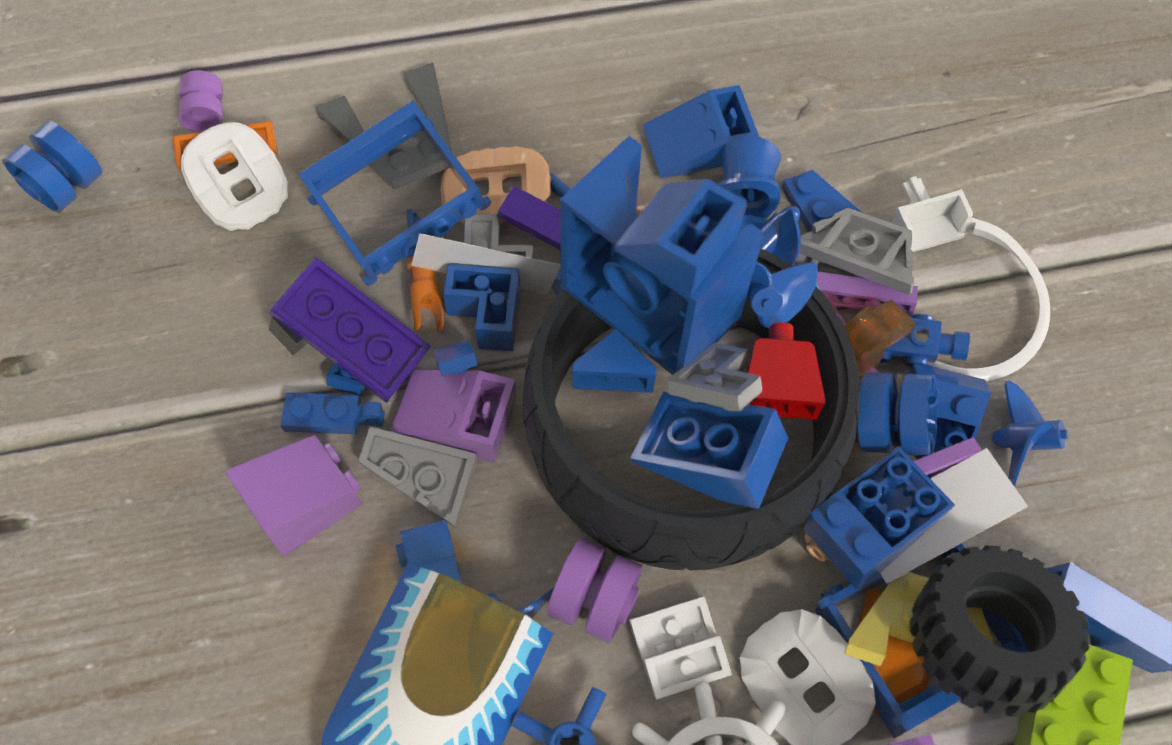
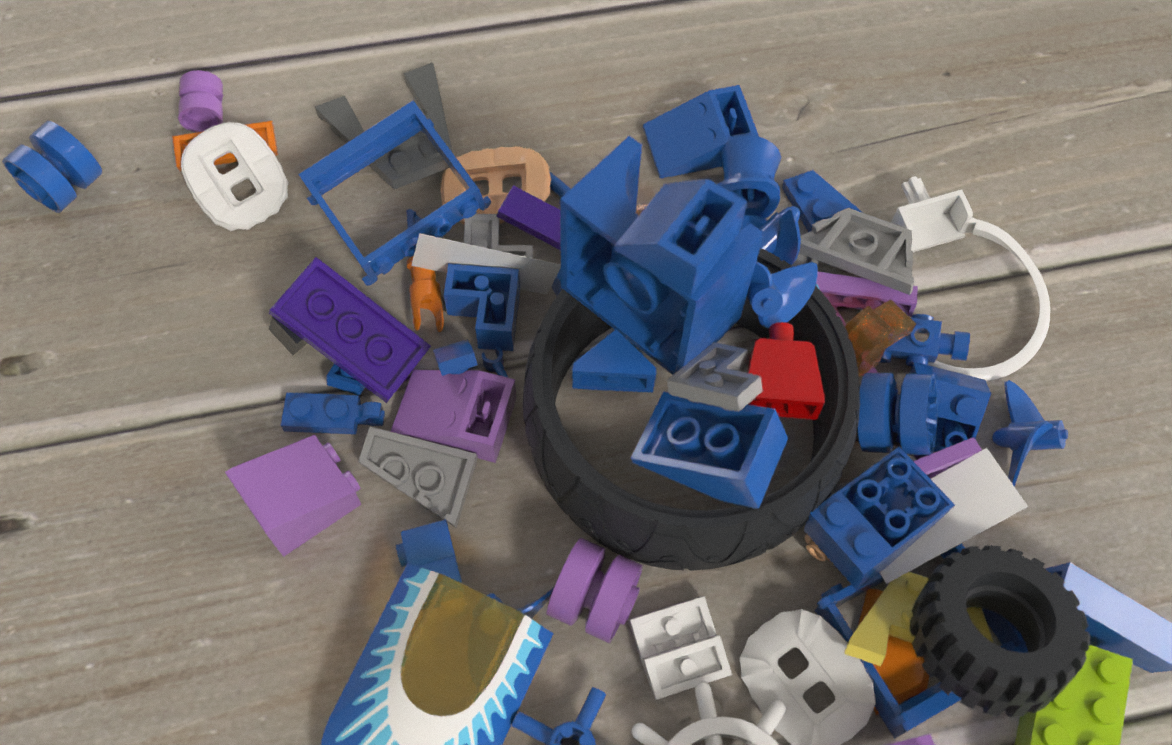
none -> blue hand [482,347,509,378]

